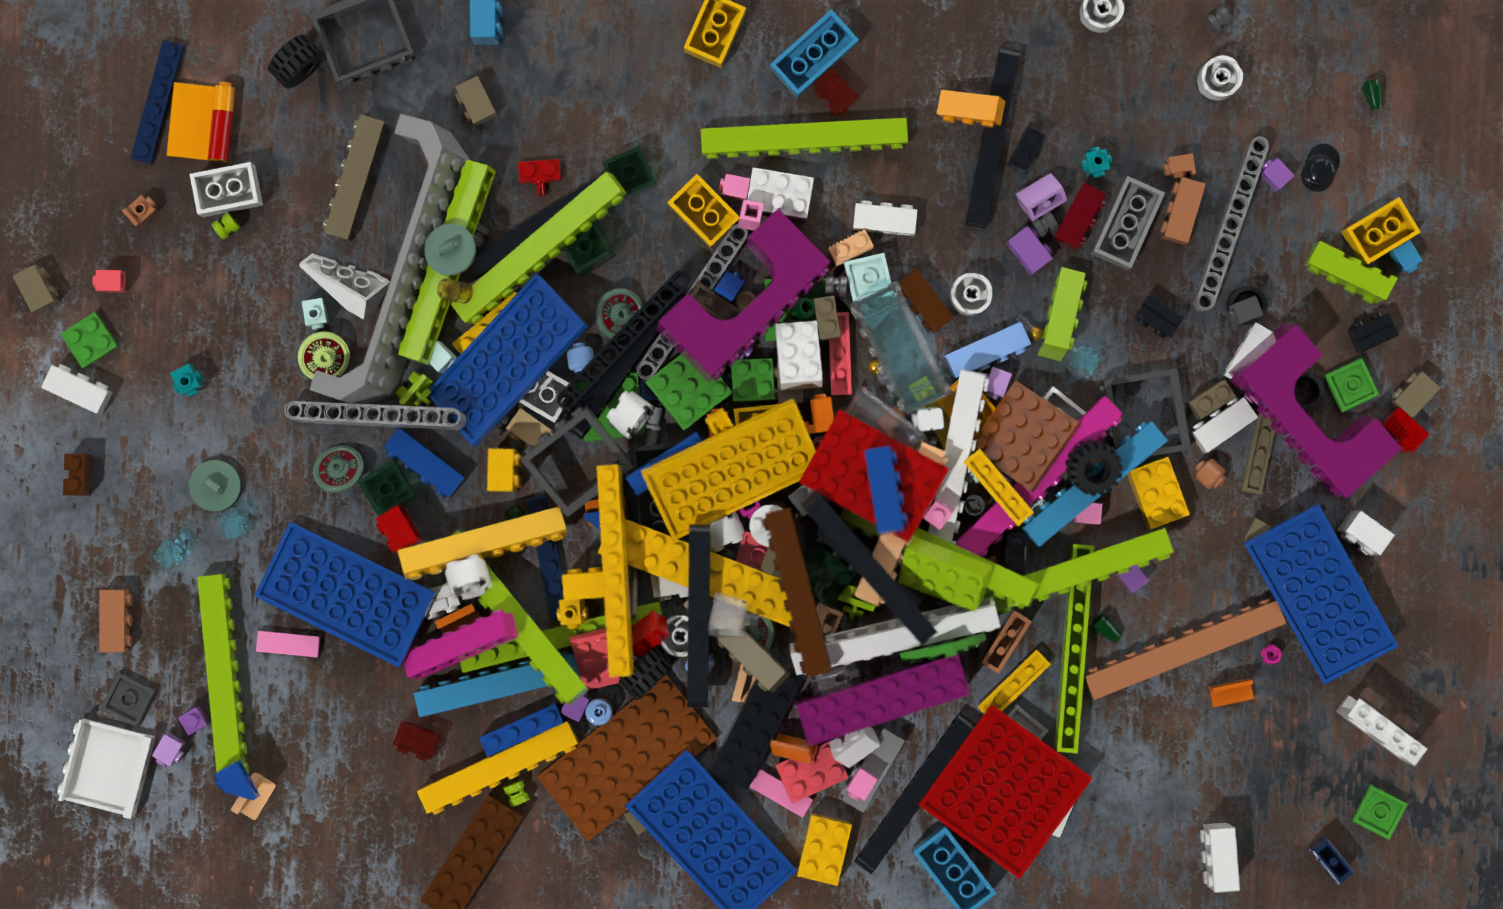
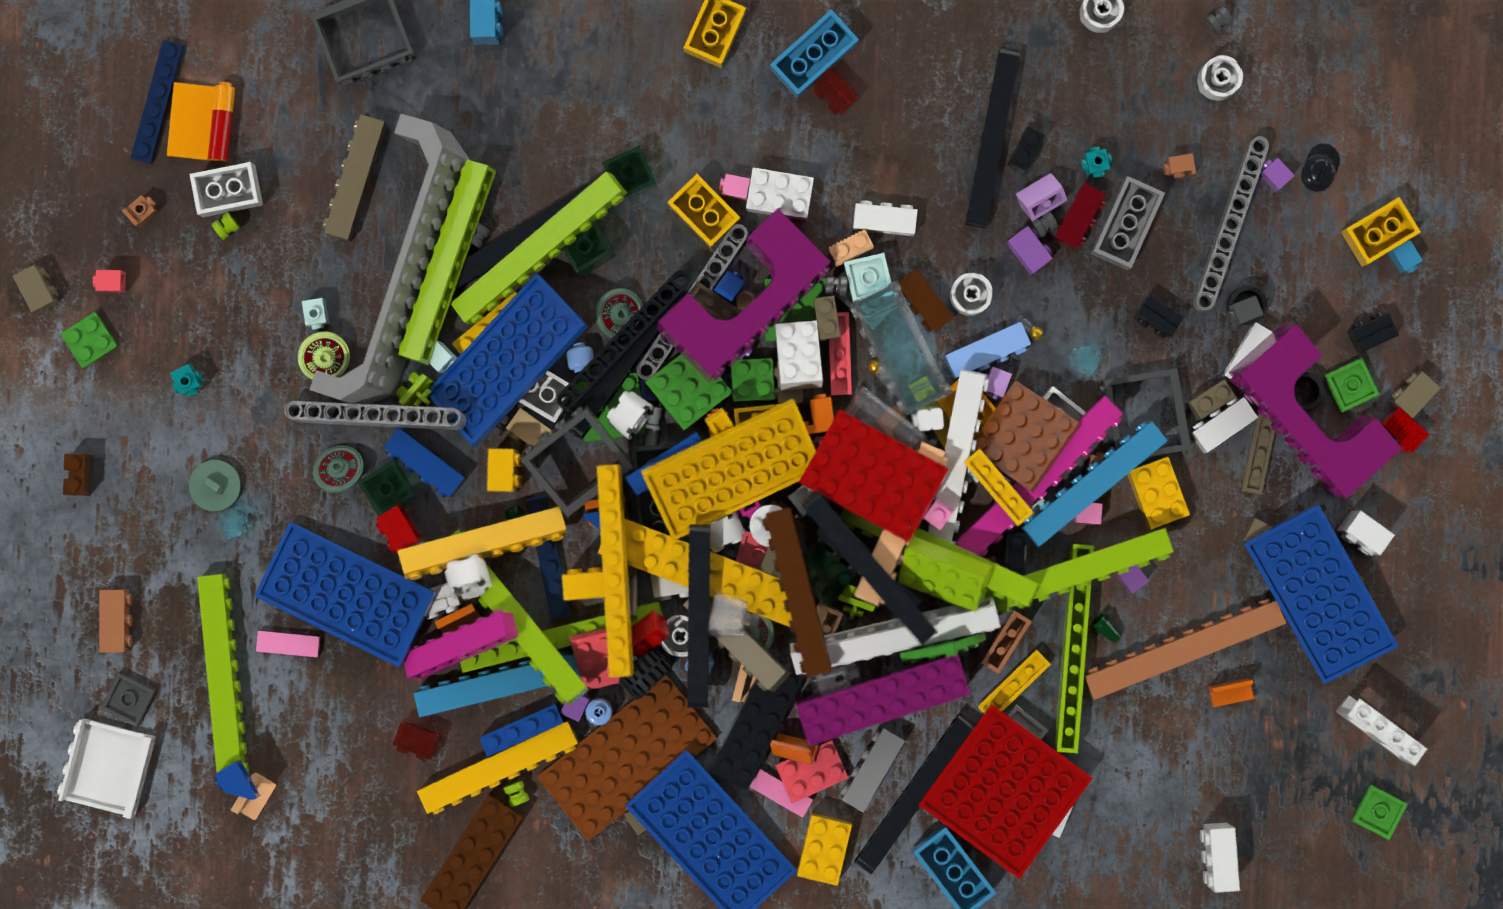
white brick [41,364,113,415] -> none
clear light blue brick [151,537,187,570] -> none
lavender brick [152,733,187,767] -> none
medium lavender brick [178,705,212,736] -> none
black tyre [268,34,323,89] -> none
white wedge [299,253,390,320] -> none
sand green shield [424,224,476,276] -> none
clear yellow plate [437,278,473,304] -> none
dark tan brick [455,76,497,127] -> none
red plate [518,159,561,197] -> none
yellow brick [557,599,588,629] -> none
lime brick [701,118,908,159] -> none
bright pink brick [738,199,764,231] -> none
dark green cone [790,298,815,320] -> none
white brick [829,727,880,768] -> none
bright pink brick [846,767,878,801] -> none
blue brick [864,446,908,536] -> none
light orange brick [937,90,1006,128] -> none
dark grey wheel [963,495,985,515] -> none
lime wedge [1037,267,1087,361] -> none
black tyre [1065,439,1123,496] -> none
nougat brick [1160,177,1206,245] -> none
nougat head [1195,459,1227,489] -> none
dark pink plate [1261,644,1282,664] -> none
lime wedge [1304,241,1398,304] -> none
dark blue brick [1307,836,1354,884] -> none
dark green cone [1362,78,1383,110] -> none

